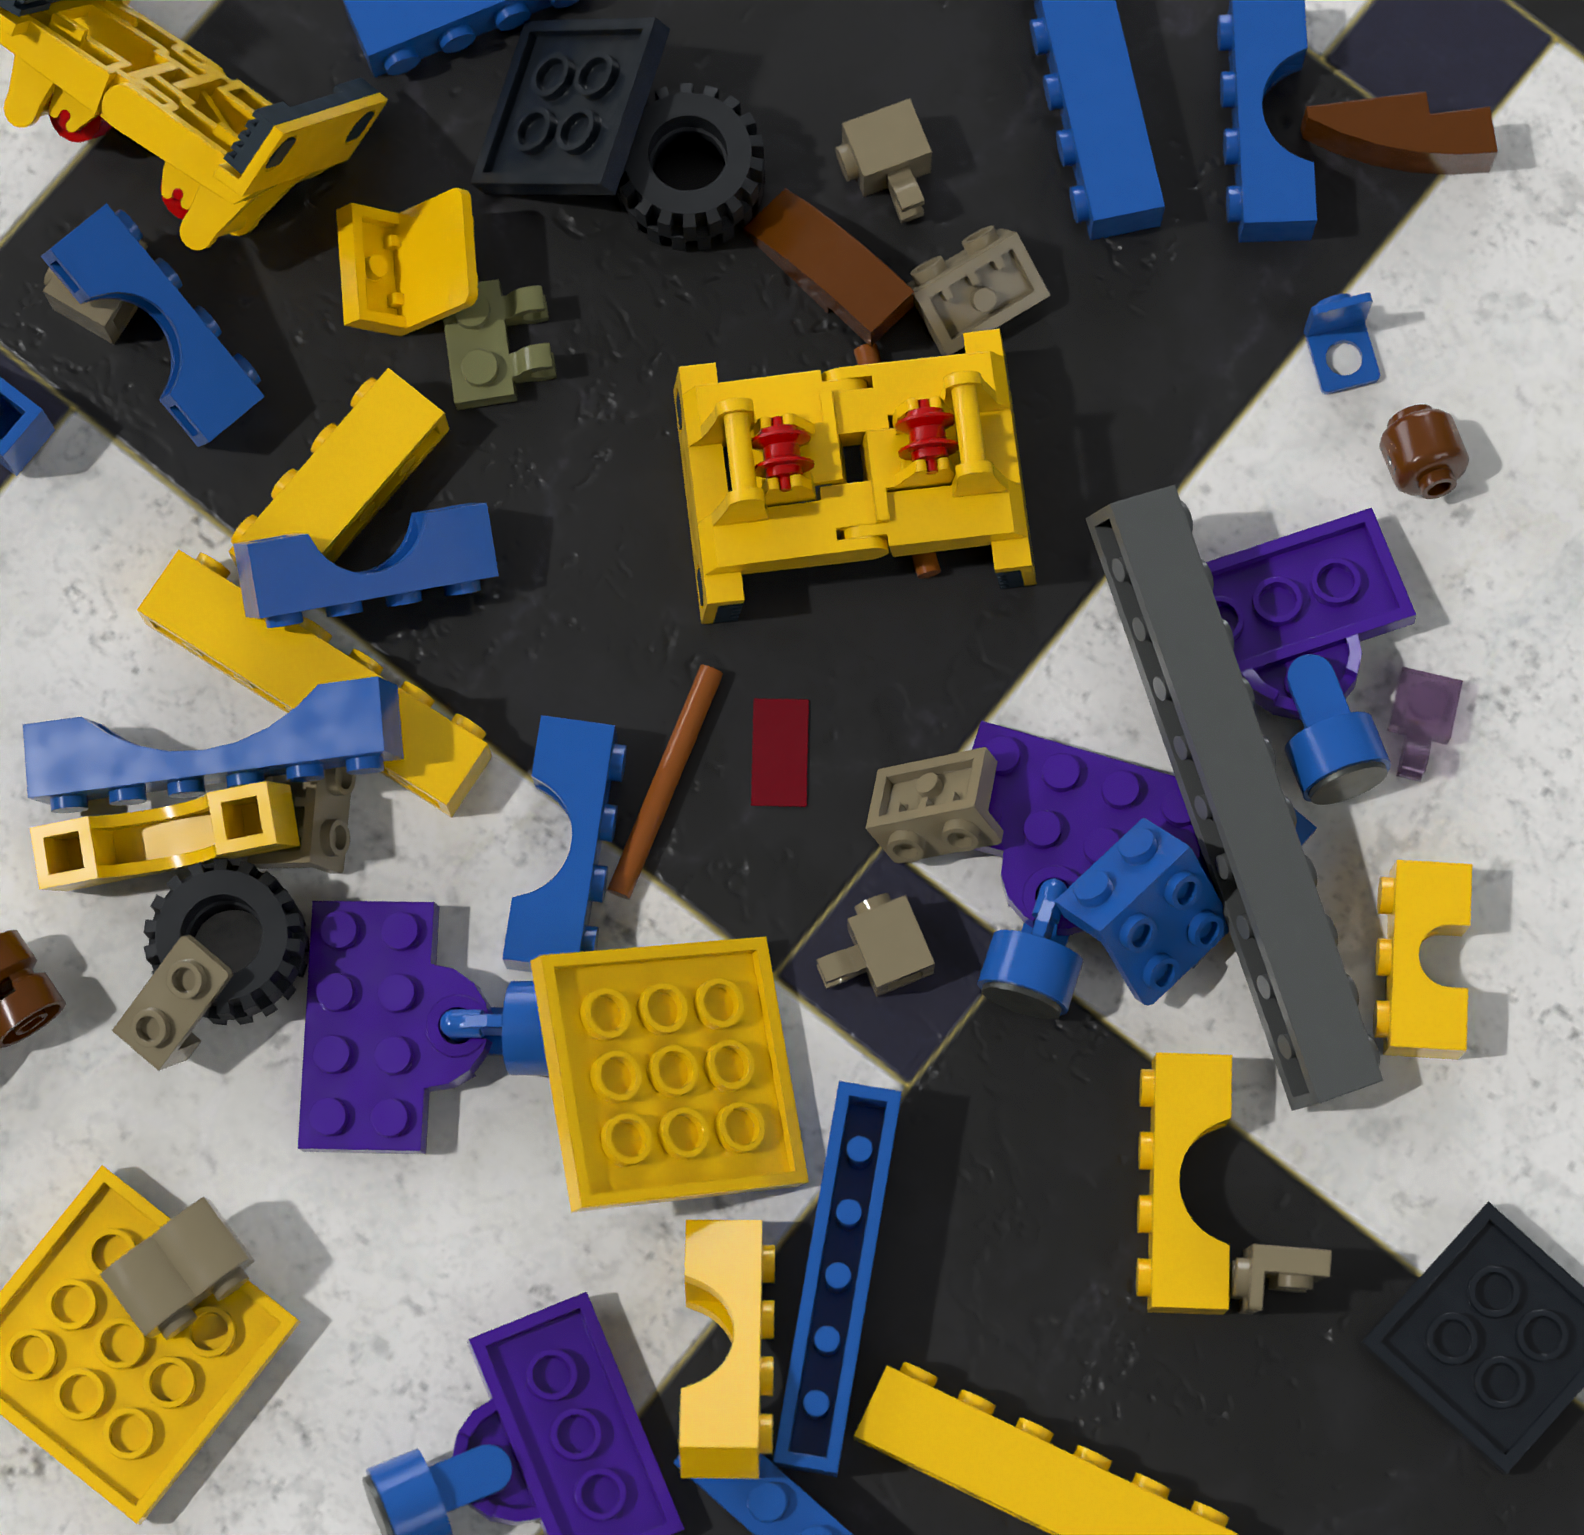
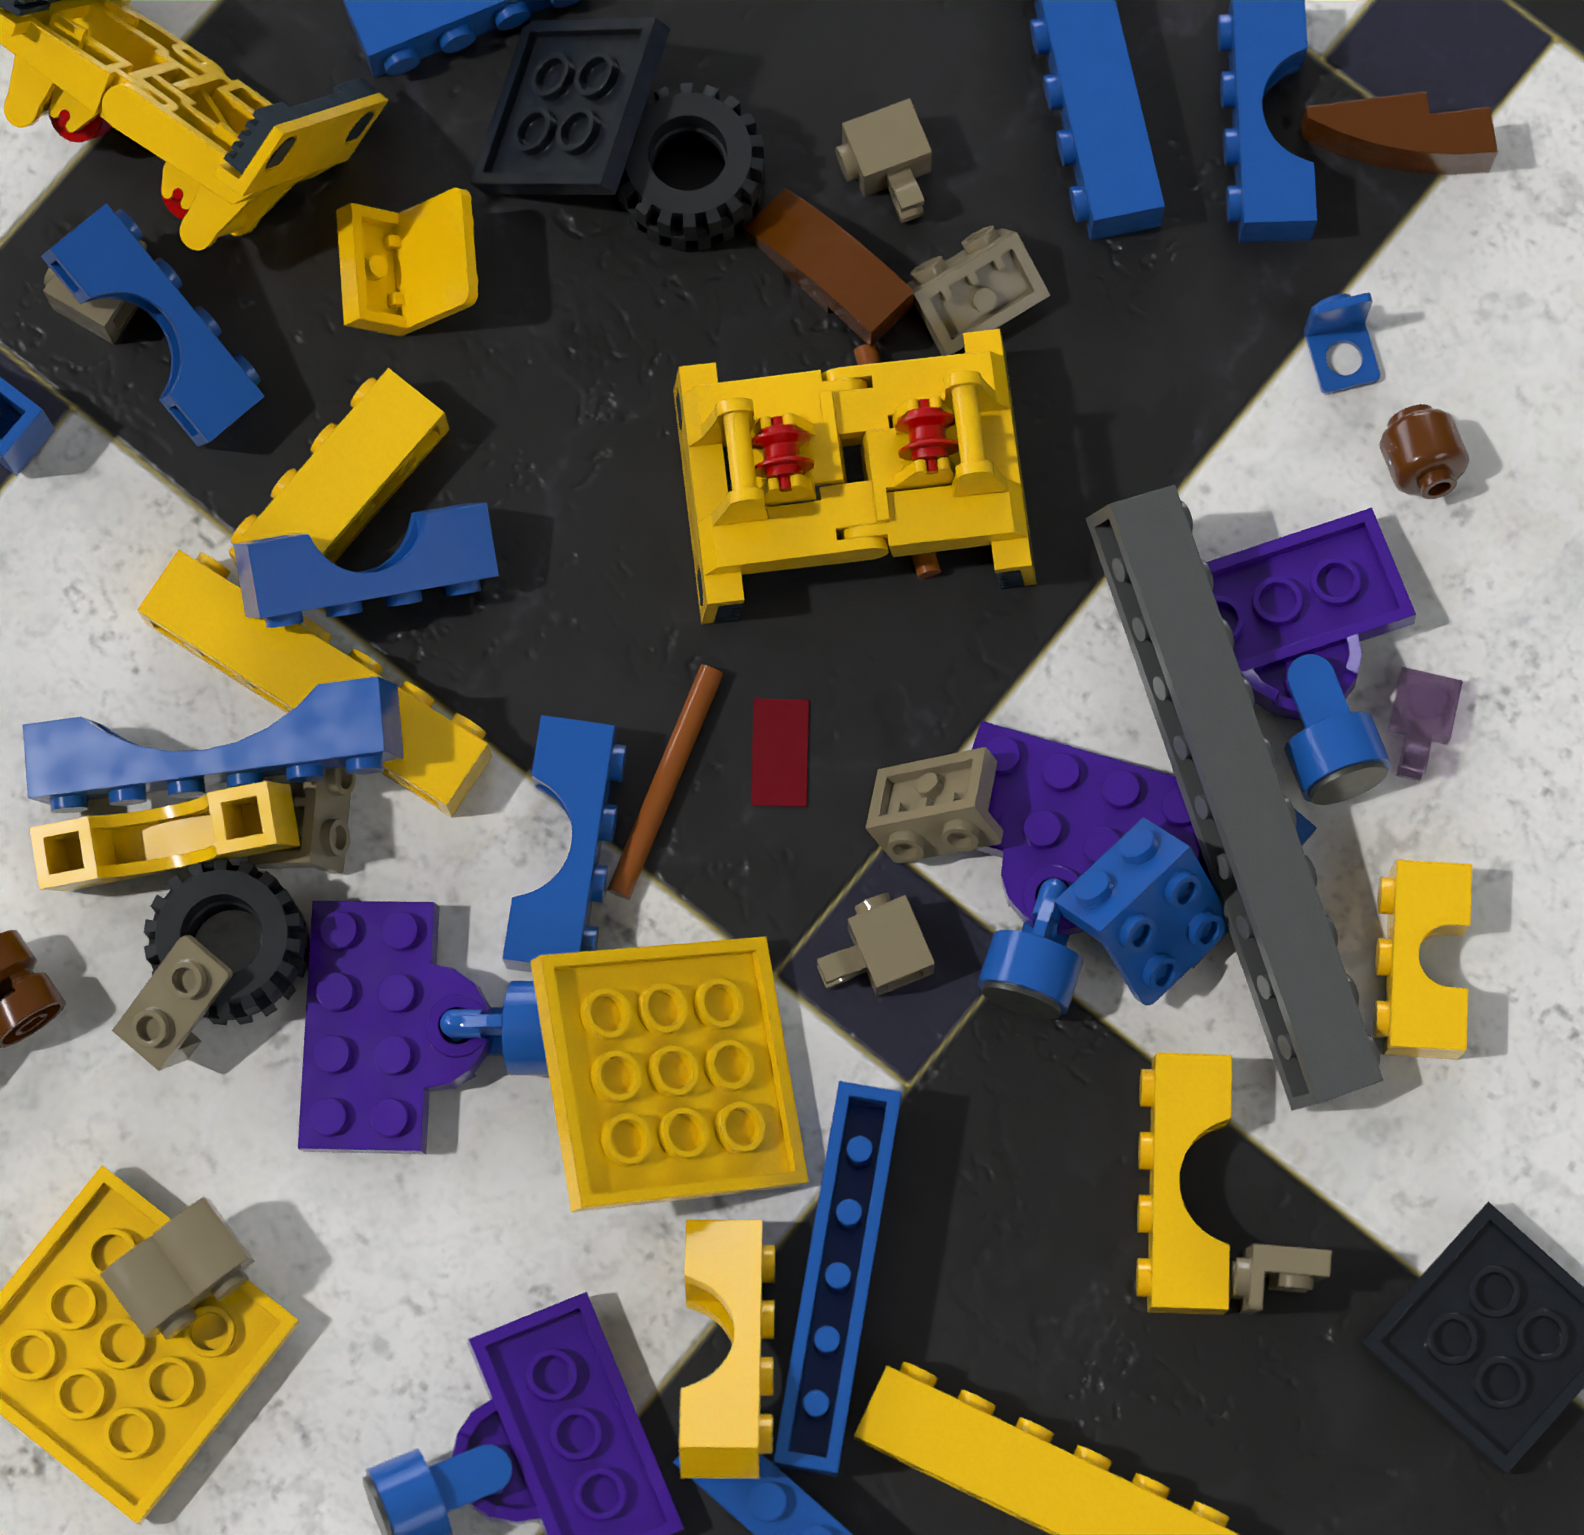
olive plate [443,279,557,410] -> none

